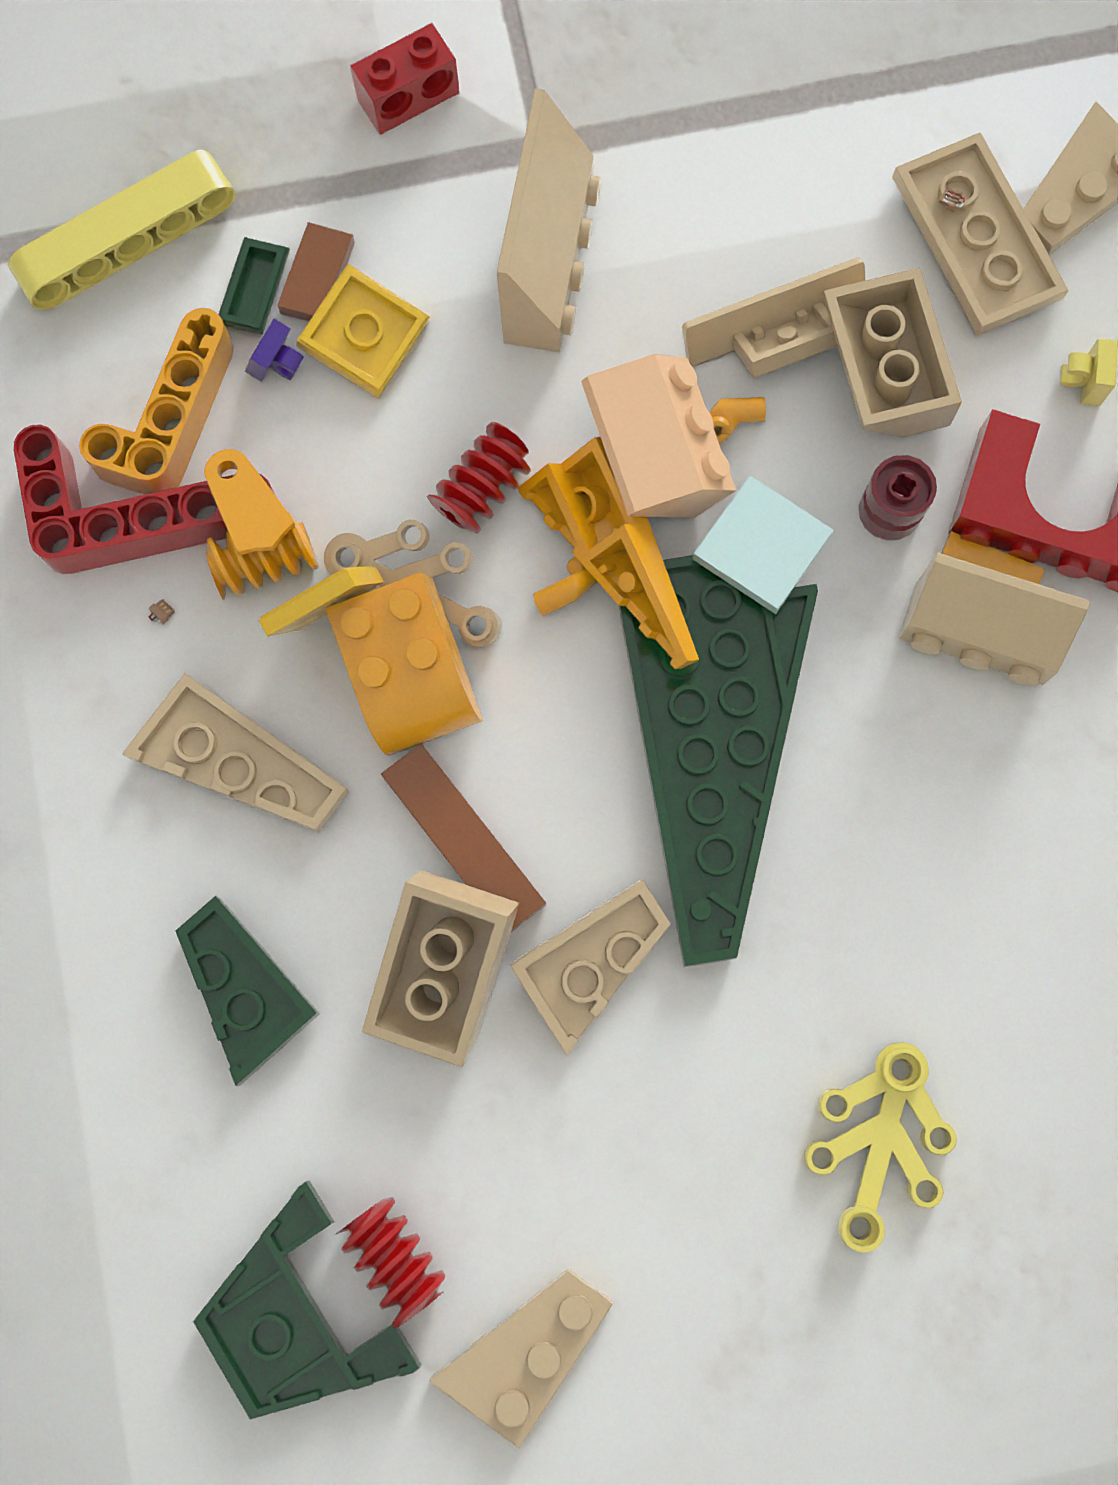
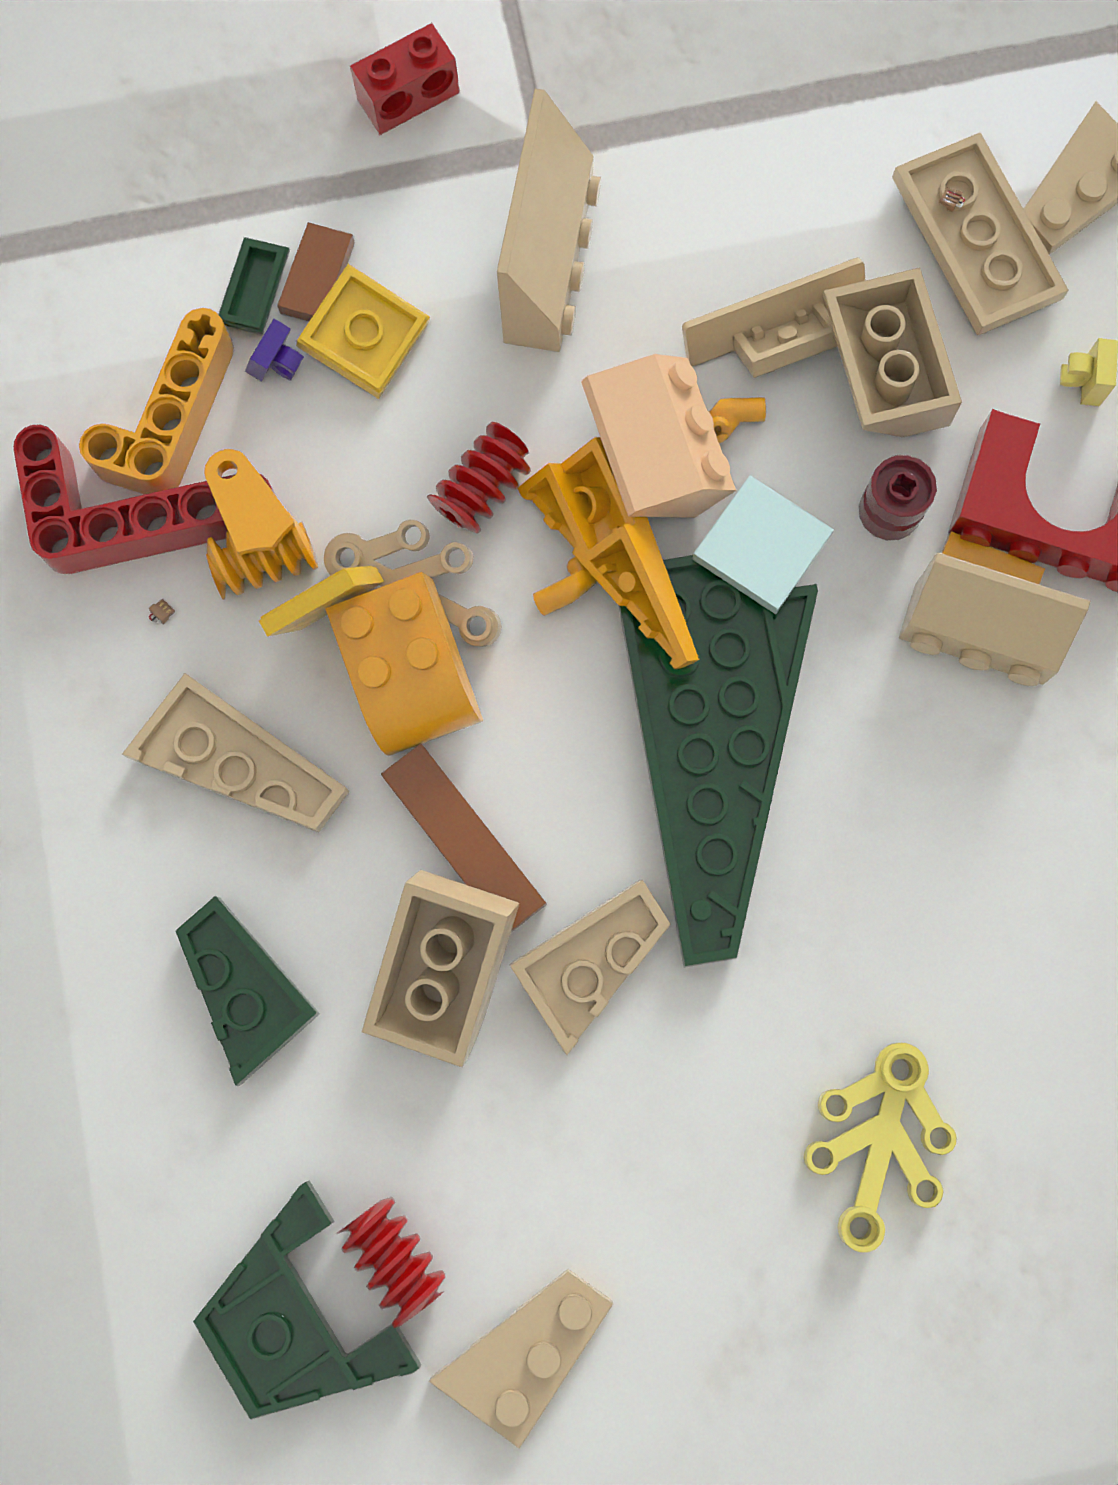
light yellow beam [8,150,235,310] -> none

